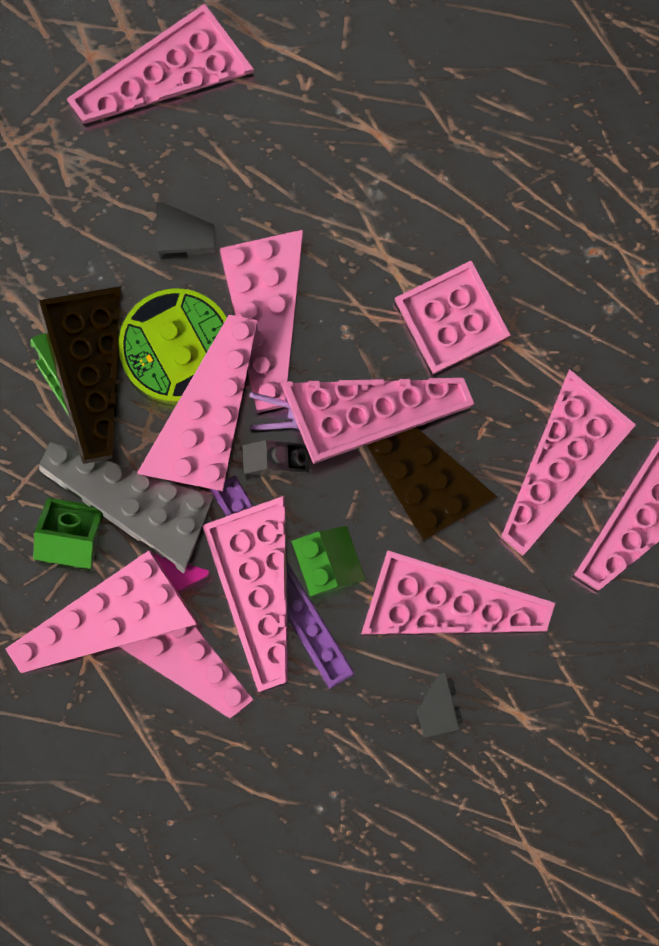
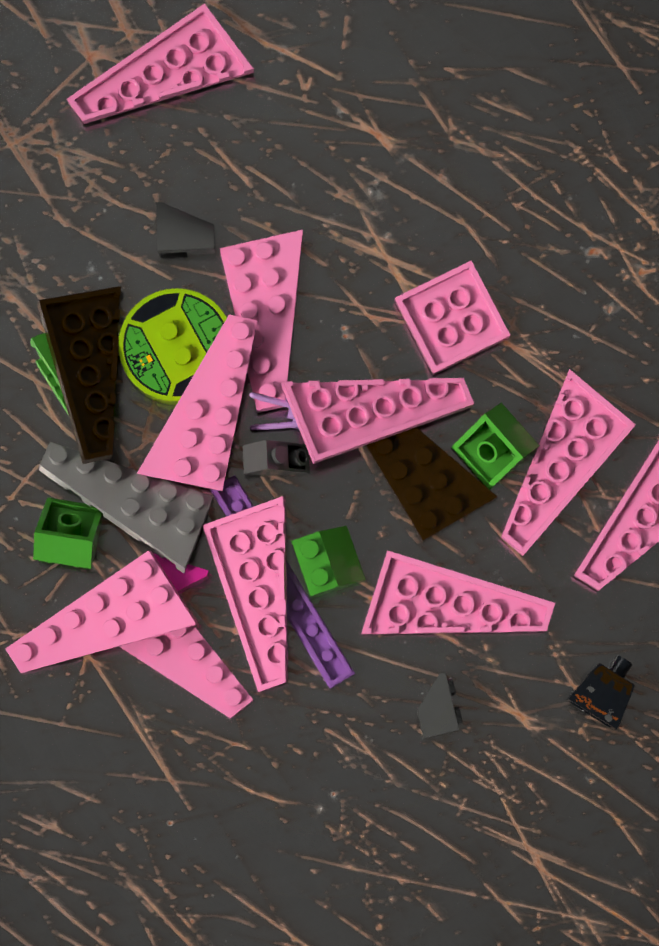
none -> bright green slope [452,402,540,490]
none -> torso [566,655,635,730]

